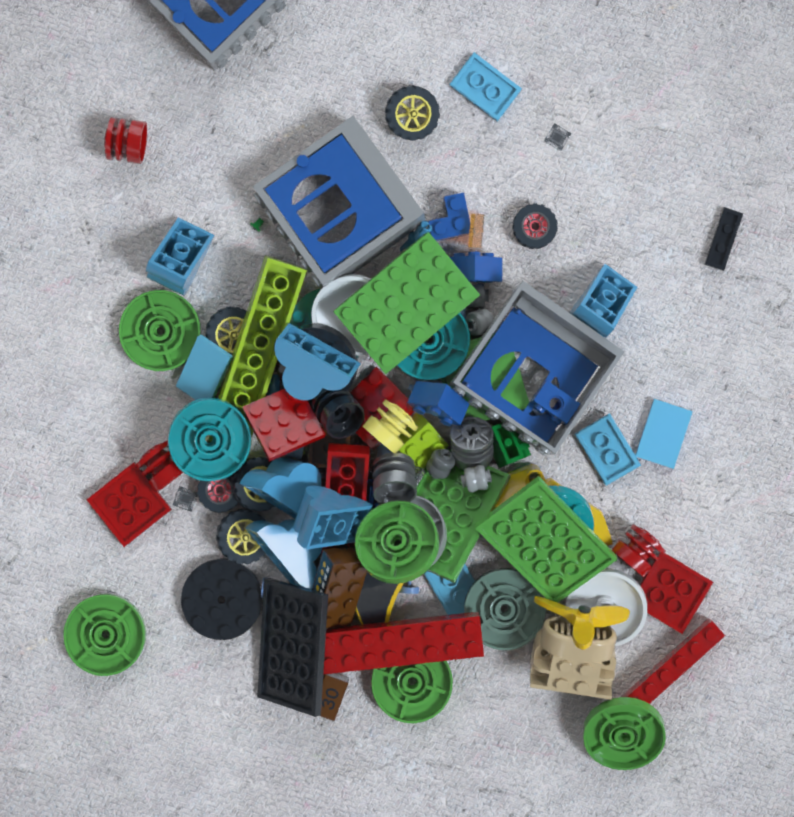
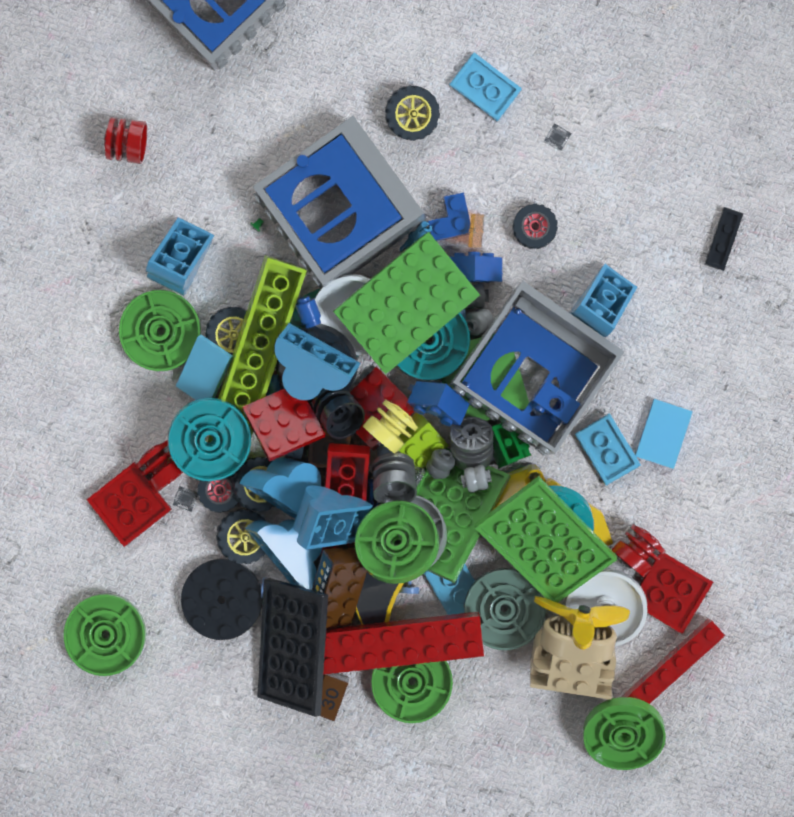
none -> blue brick [295,296,321,328]

